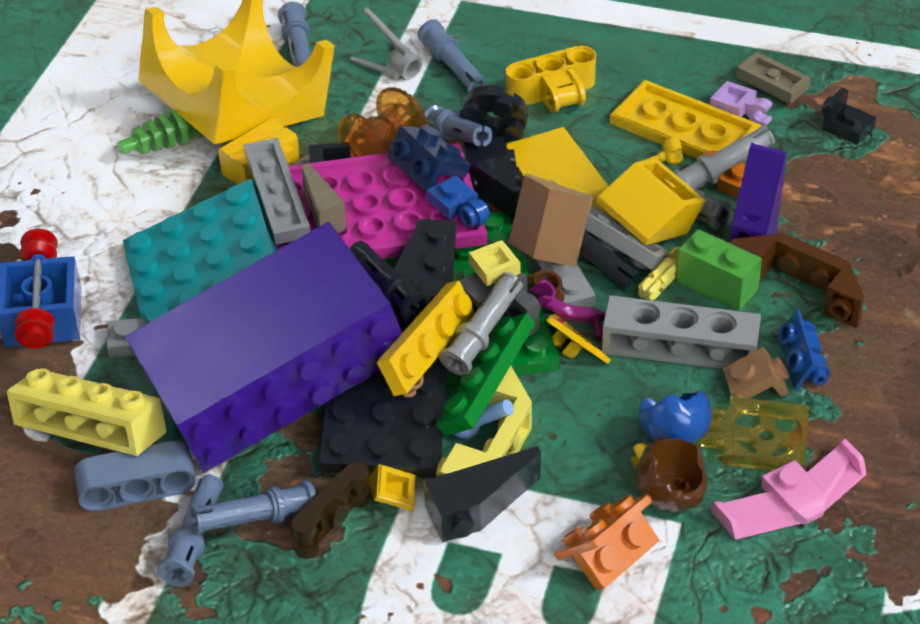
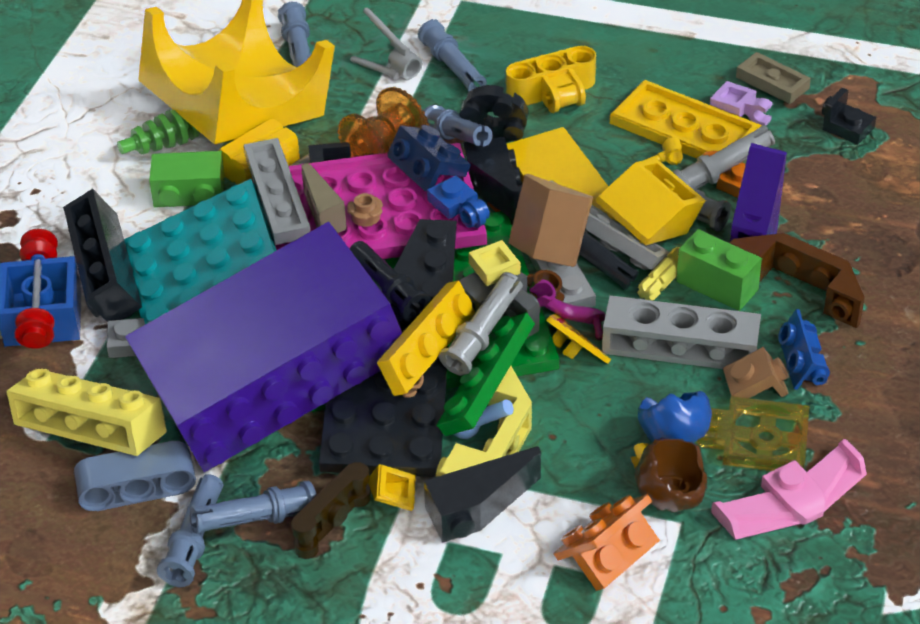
none -> black brick [63,188,142,322]
none -> bright green brick [149,151,225,208]
none -> medium nougat plate [347,193,383,227]

